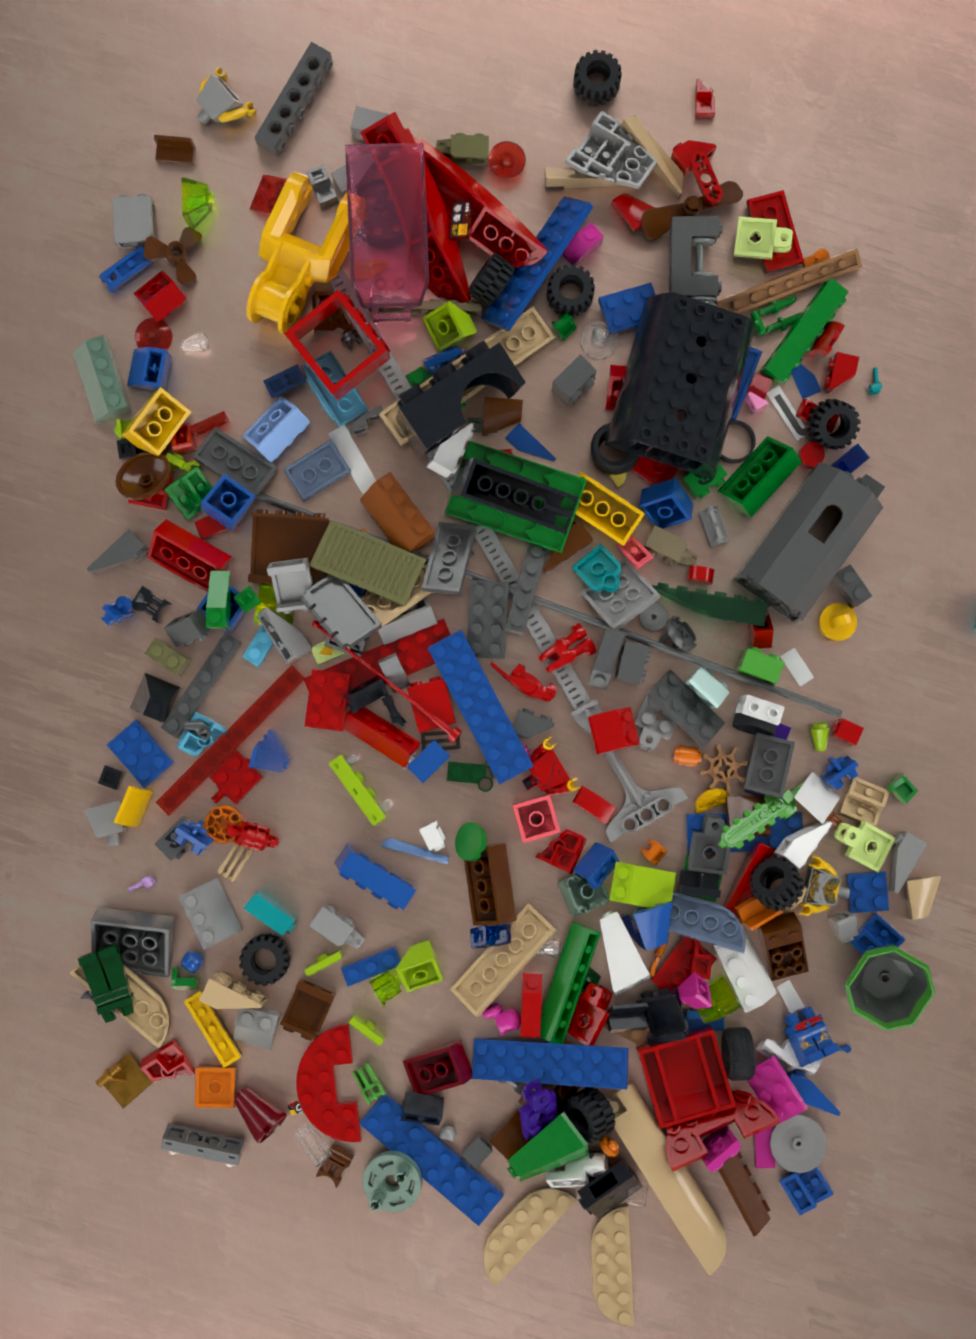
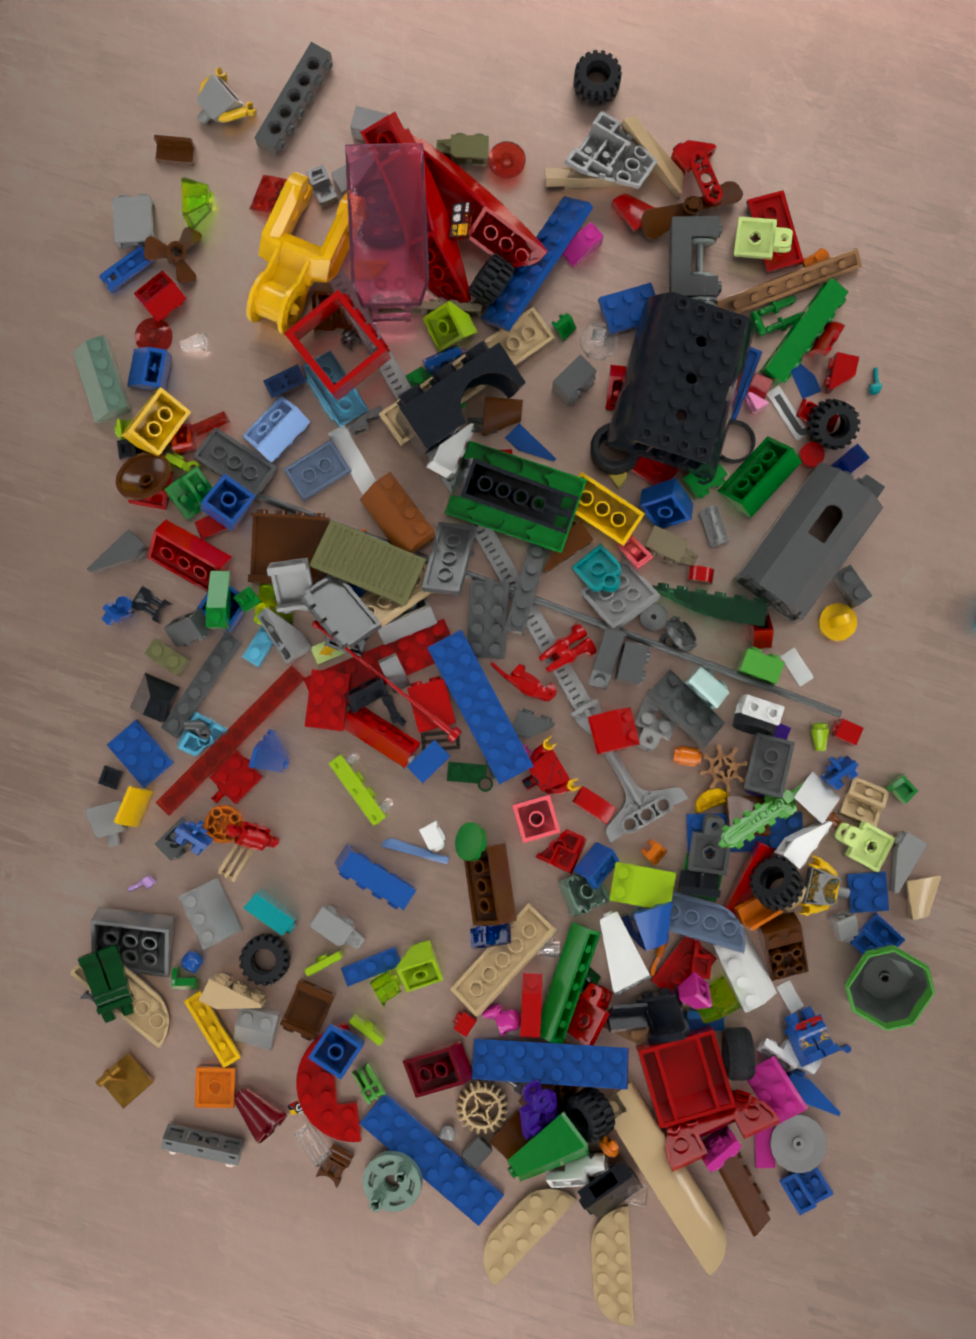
red slope [140,1039,195,1082] -> none
black hinge [400,1092,444,1126] -> none
black tyre [546,264,595,317] -> none
red slope [695,79,716,118] -> none
none -> blue slope [308,1024,365,1080]
none -> red plate [452,1009,477,1037]
none -> tan gear [456,1080,508,1134]

